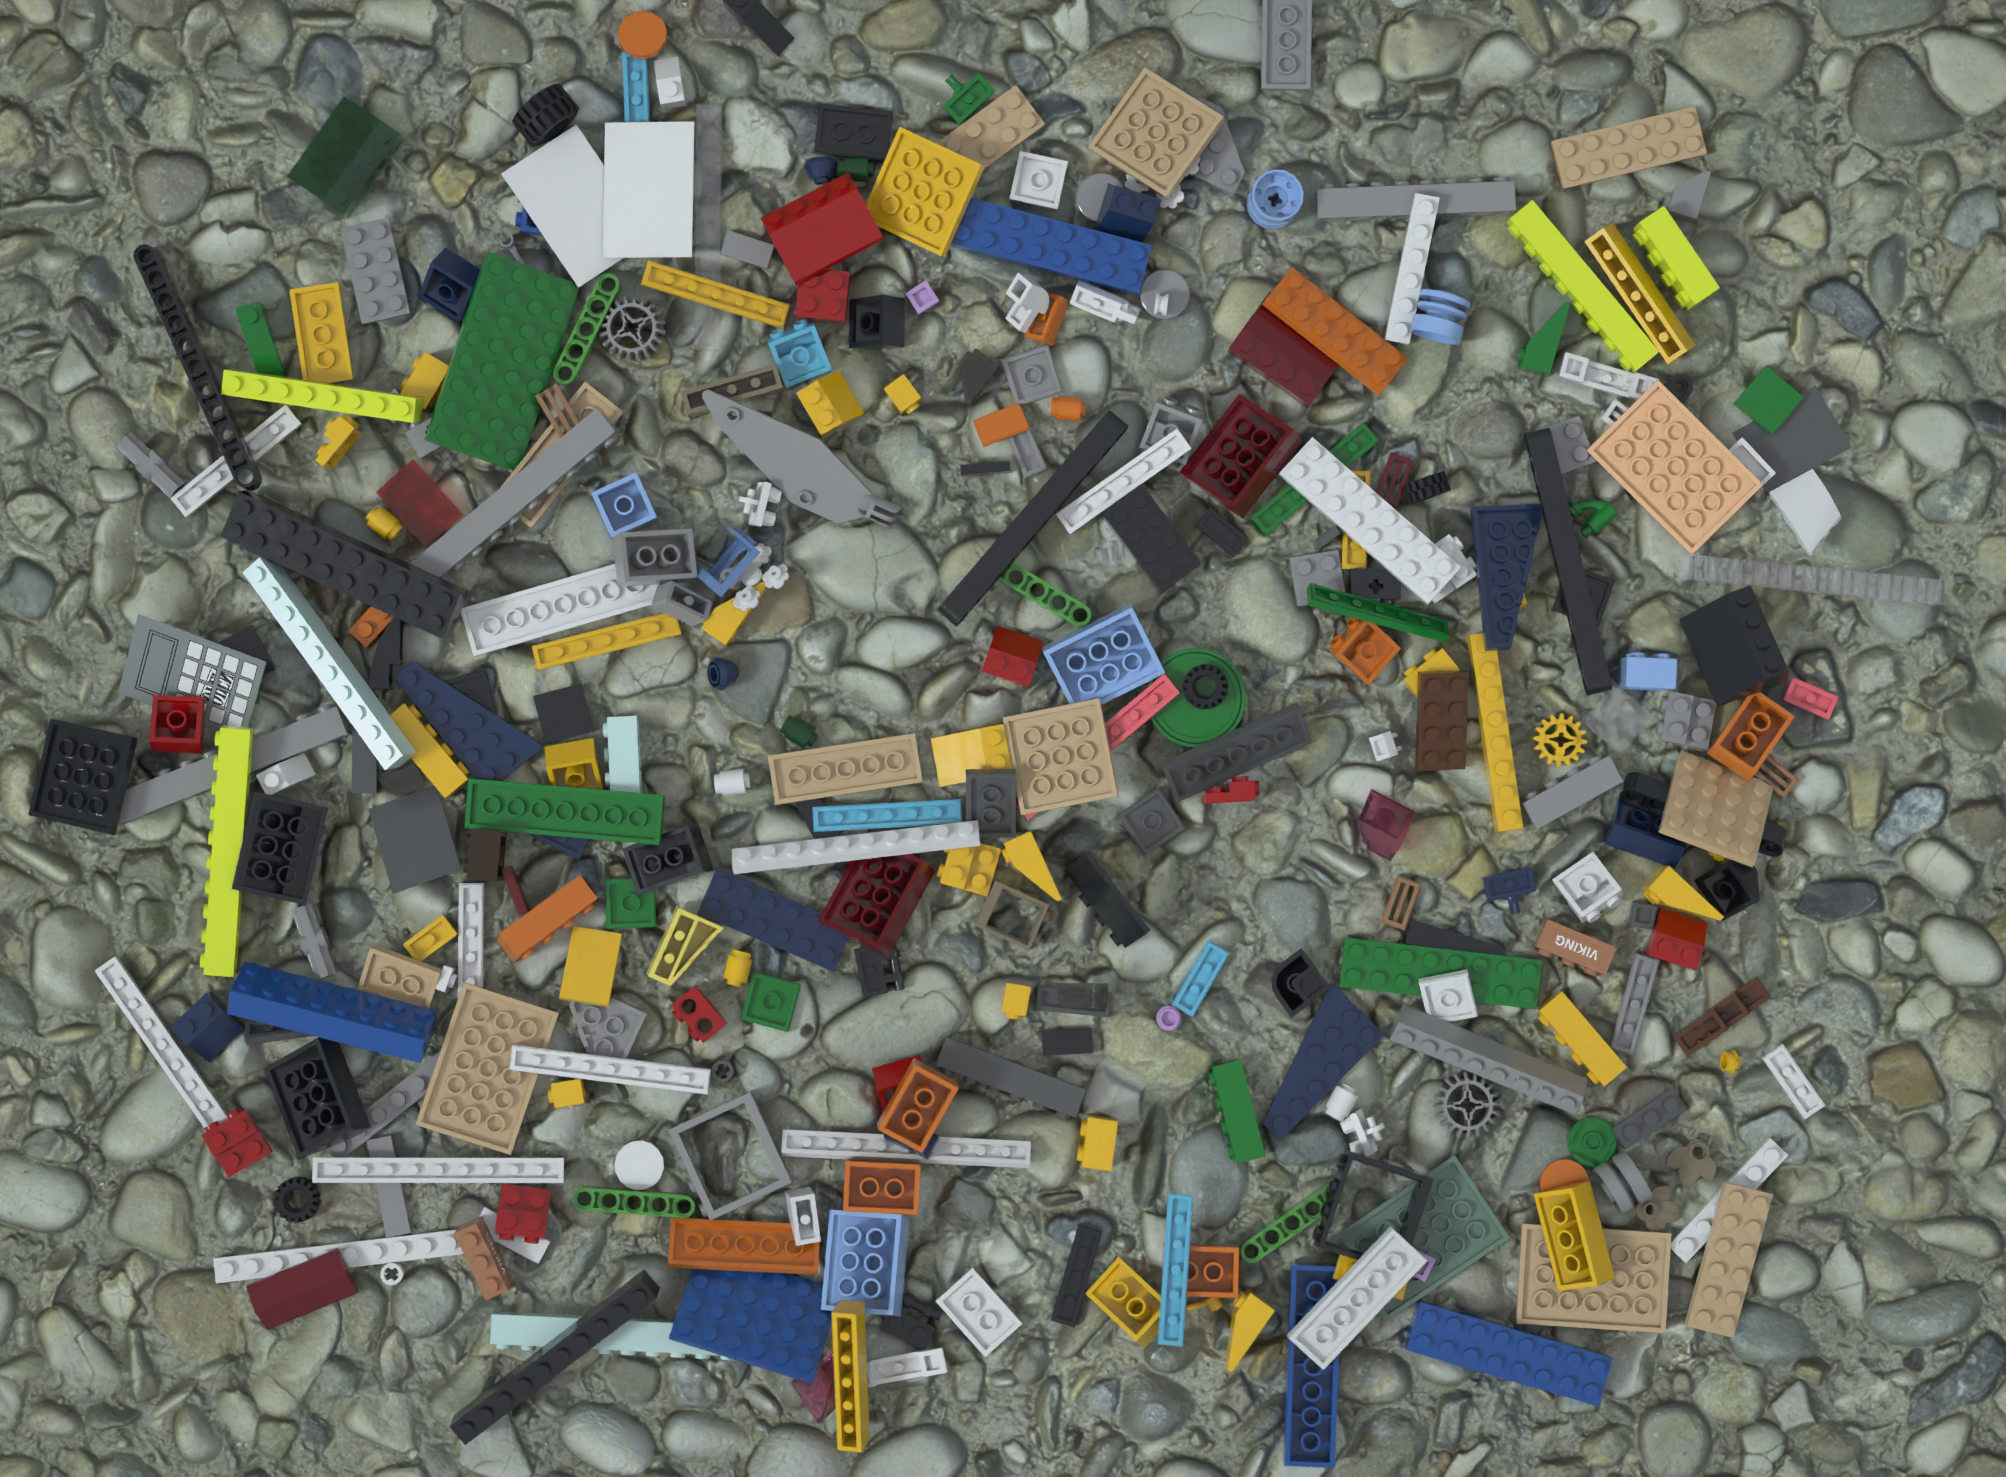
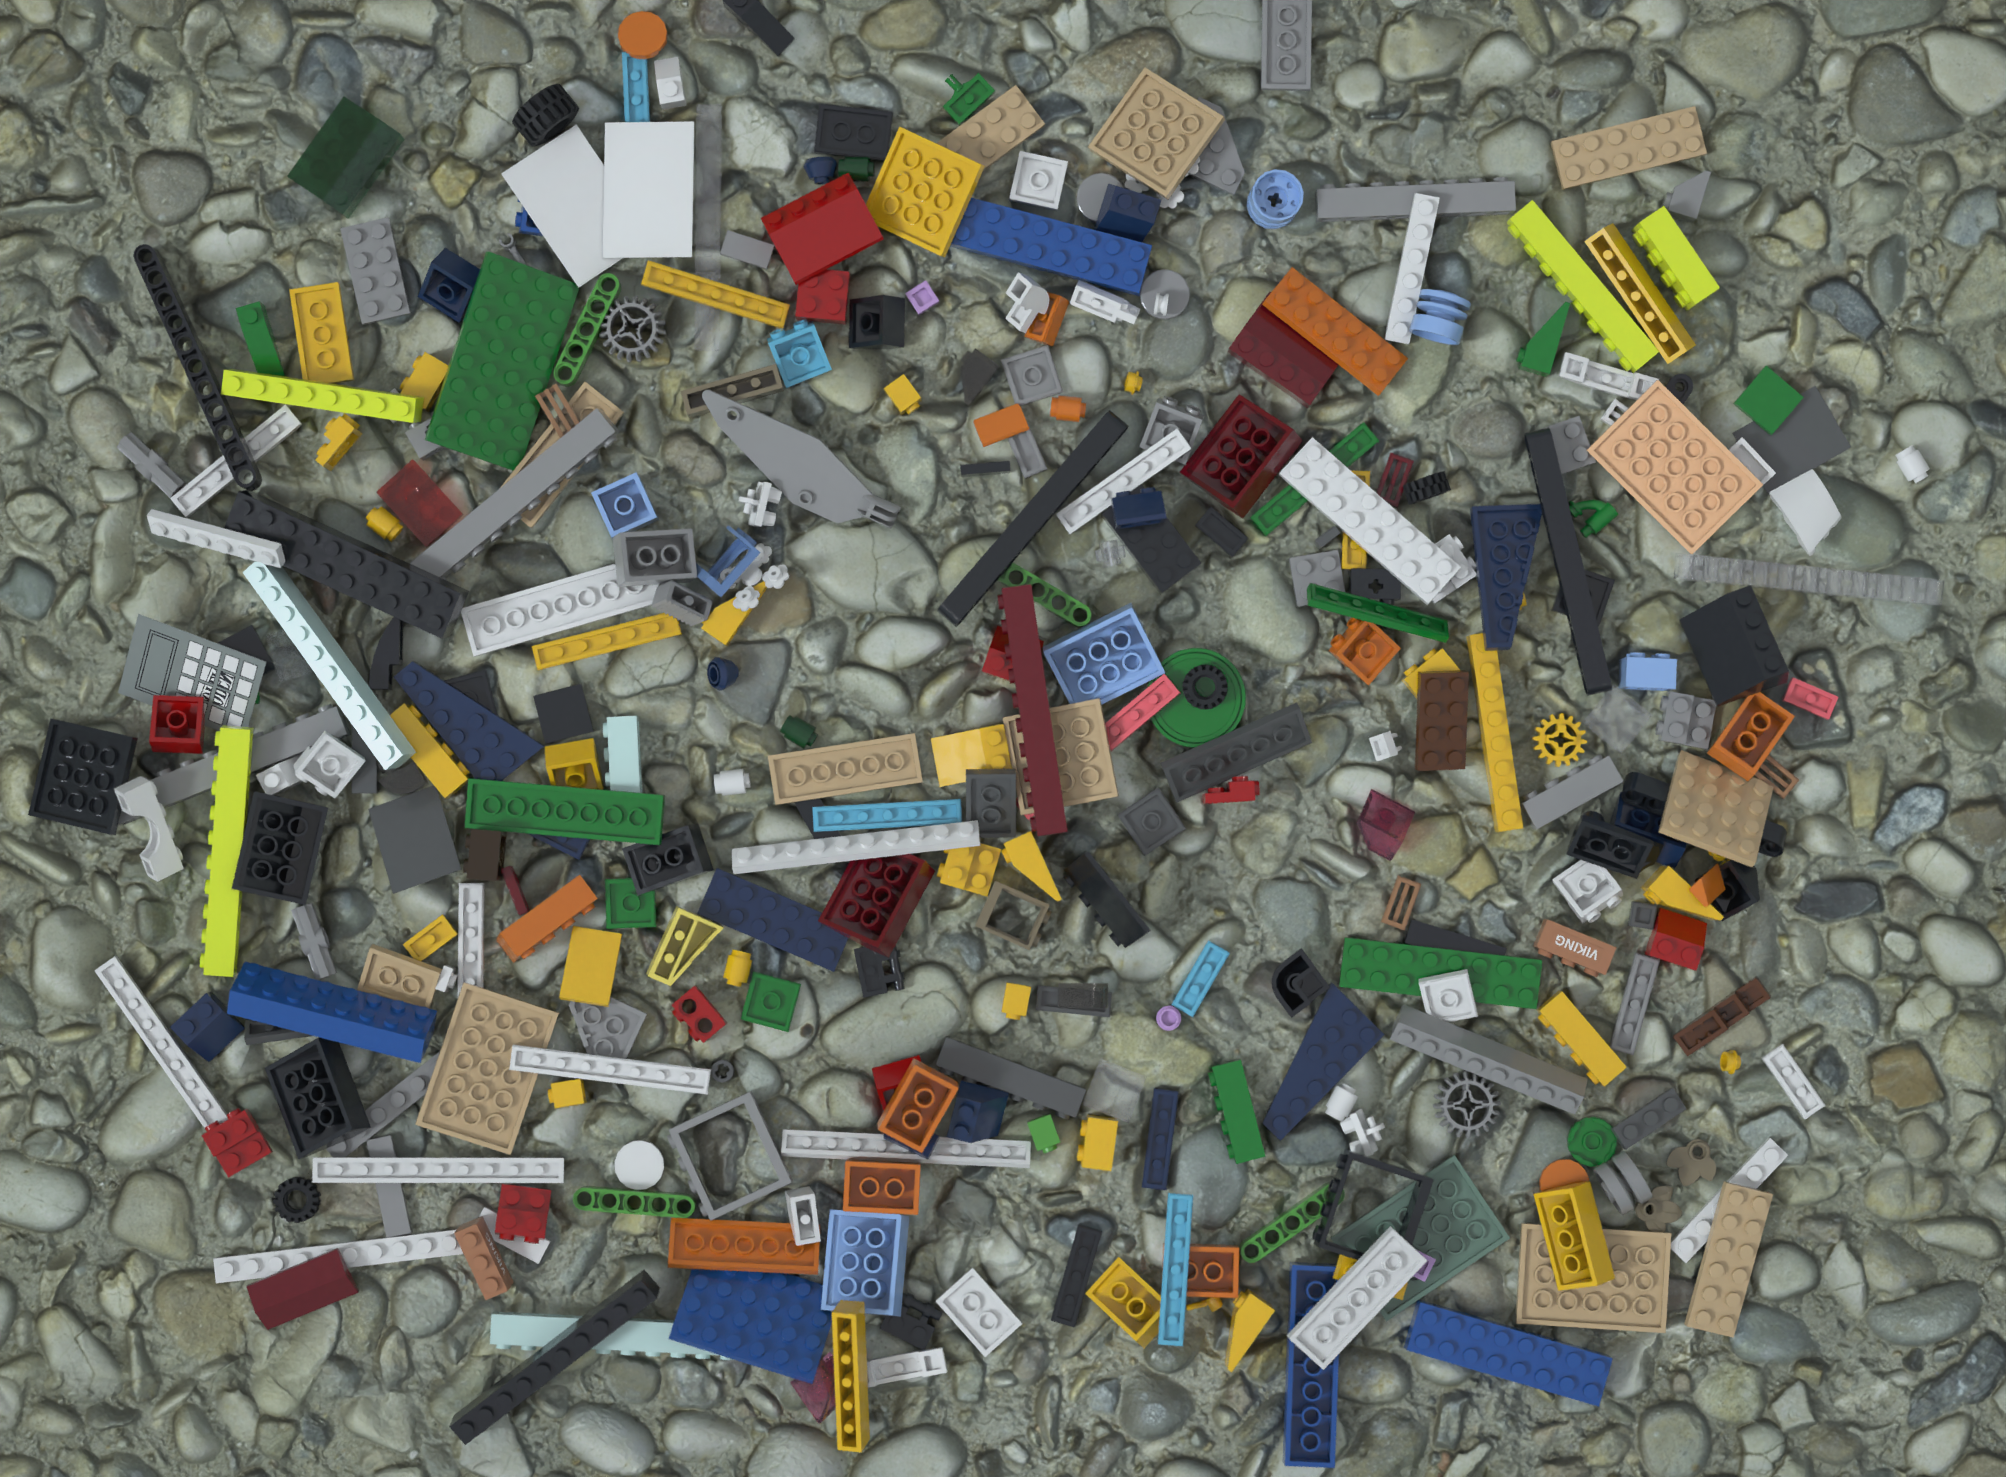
orange plate [348,606,393,648] -> none
white bush [380,1262,404,1285] -> none
yellow slope [796,371,865,438] -> none
black tile [1042,1028,1093,1056] -> none
dark blue plate [1482,867,1536,915] -> none
none -> white arch [114,776,184,882]
none -> white plate [147,509,286,568]
none -> white plate [293,731,366,798]
none -> dark blue slope [947,1081,1009,1143]
none -> dark red brick [997,584,1067,837]
none -> bright green brick [1027,1113,1061,1153]
none -> dark blue slope [1111,487,1167,530]
none -> yellow plate [1124,371,1143,395]
none -> dark blue tile [1141,1088,1179,1190]
none -> black slope [1566,811,1664,879]
none -> orange slope [1689,863,1725,907]
none -> white brick [1895,445,1930,483]

